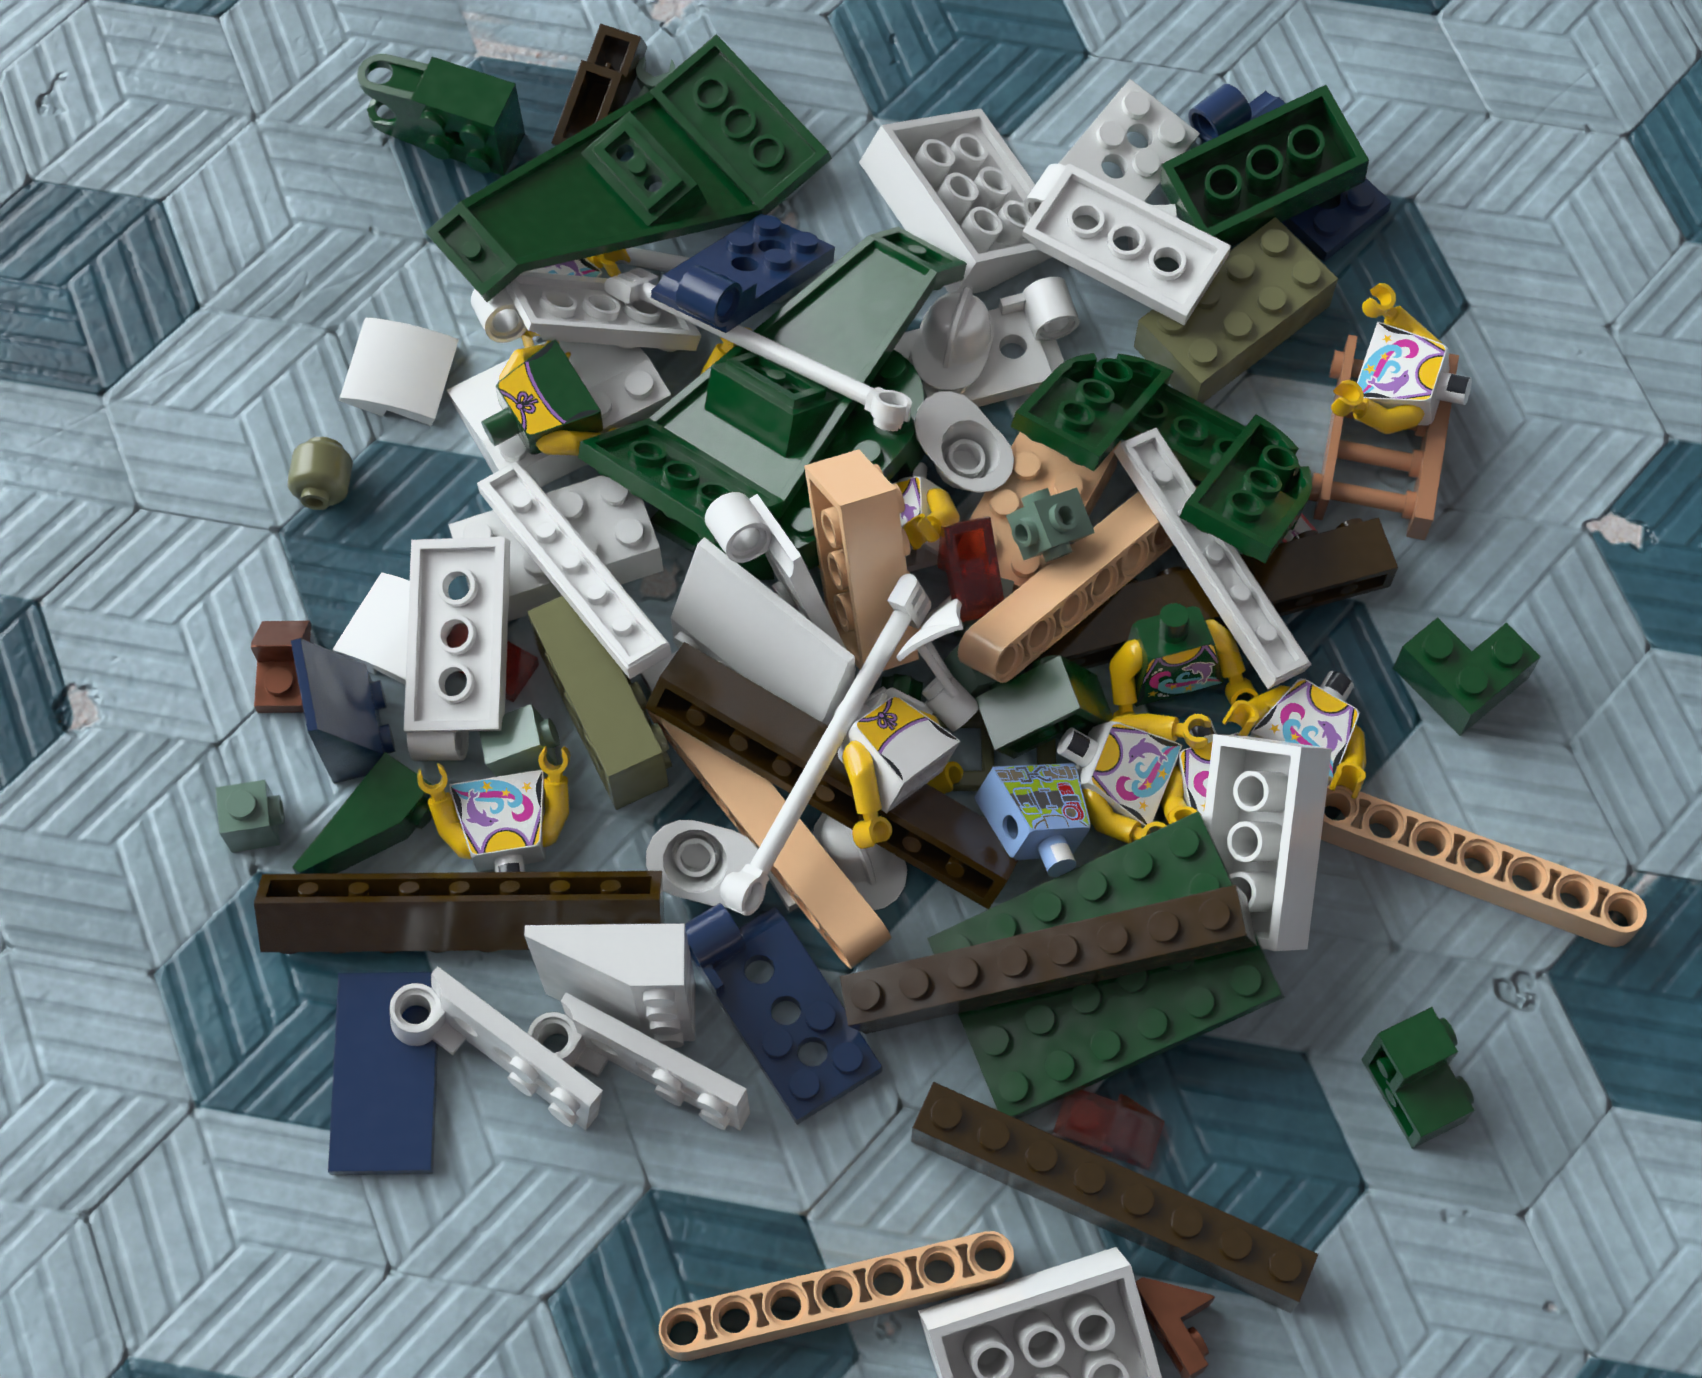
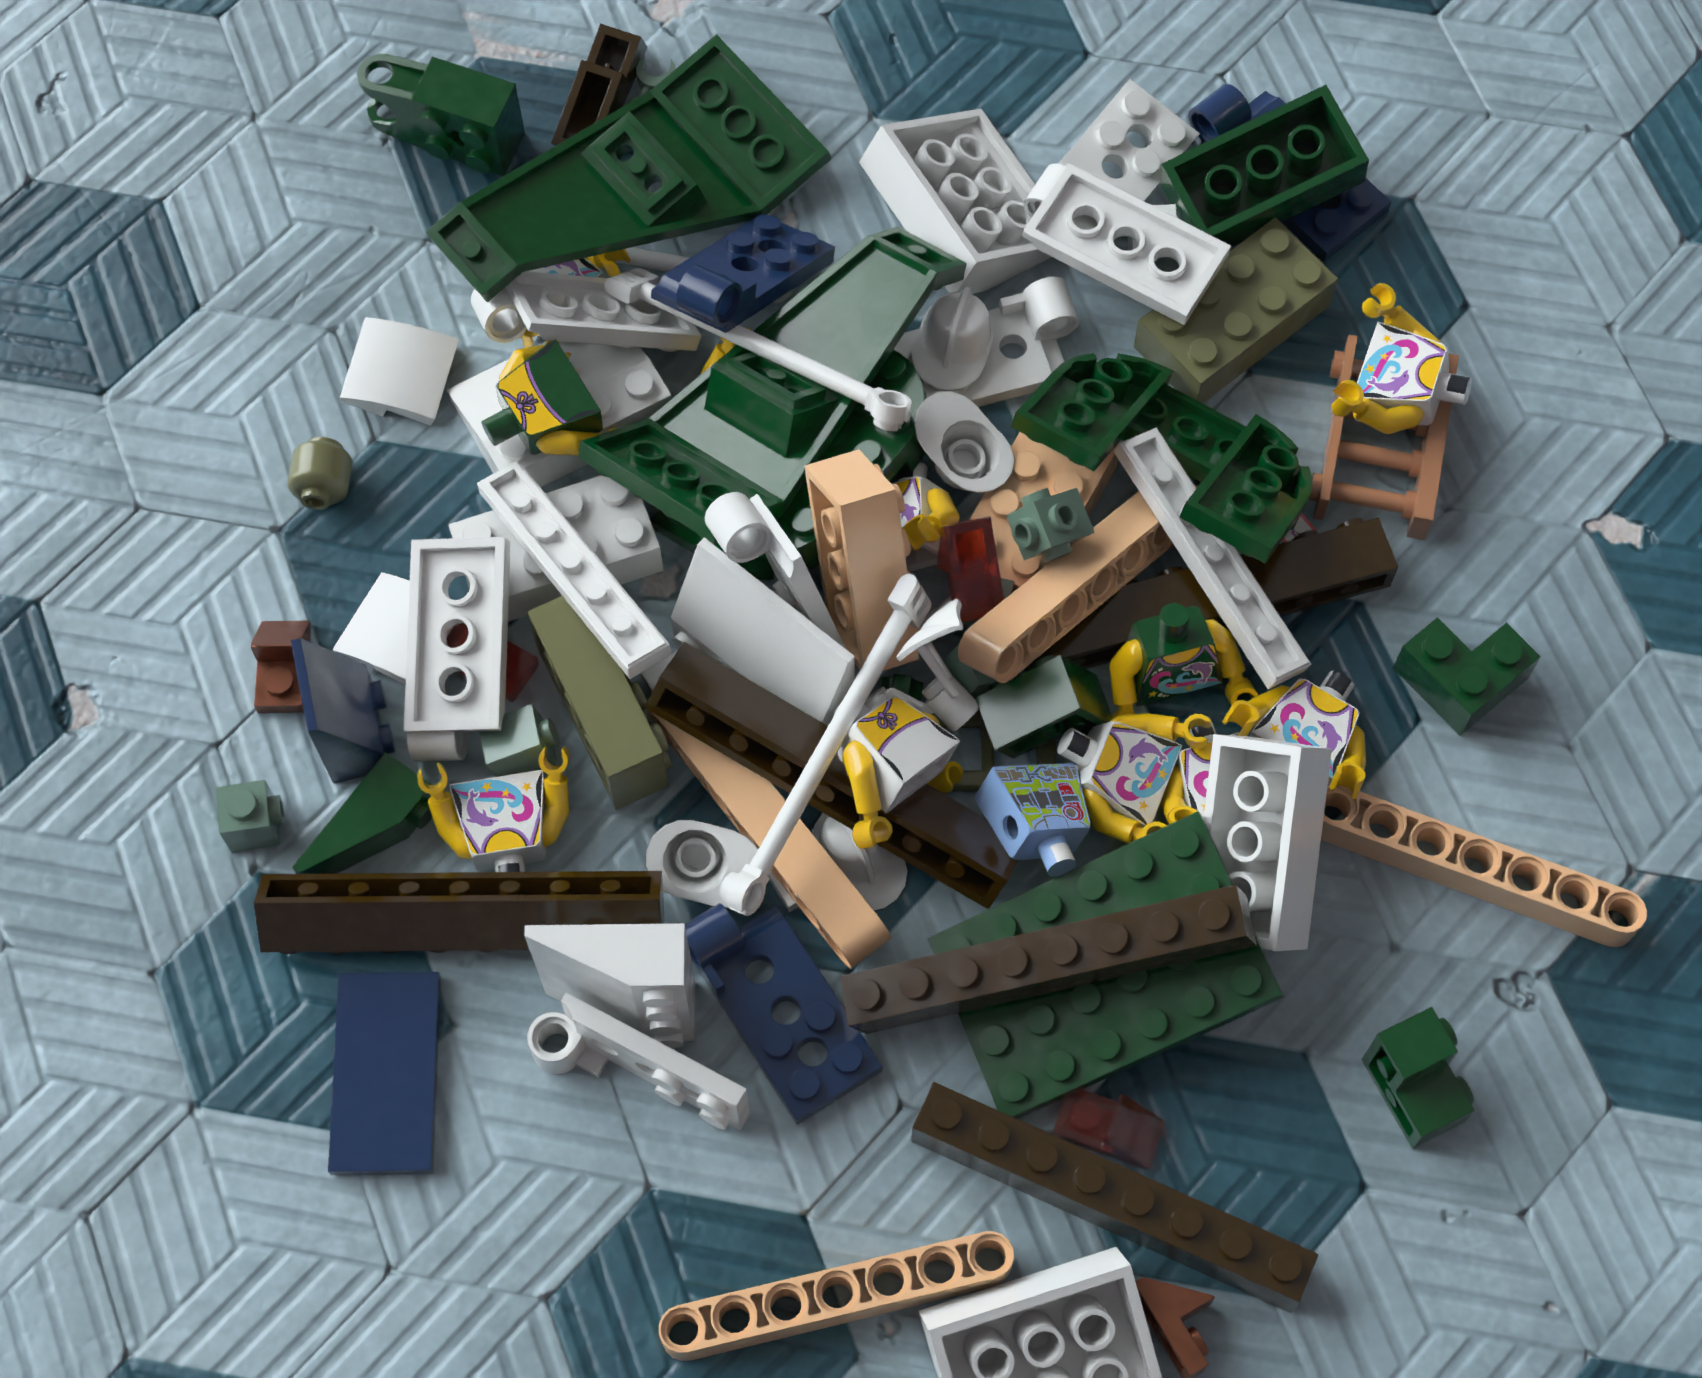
white hinge [389,966,603,1130] -> none

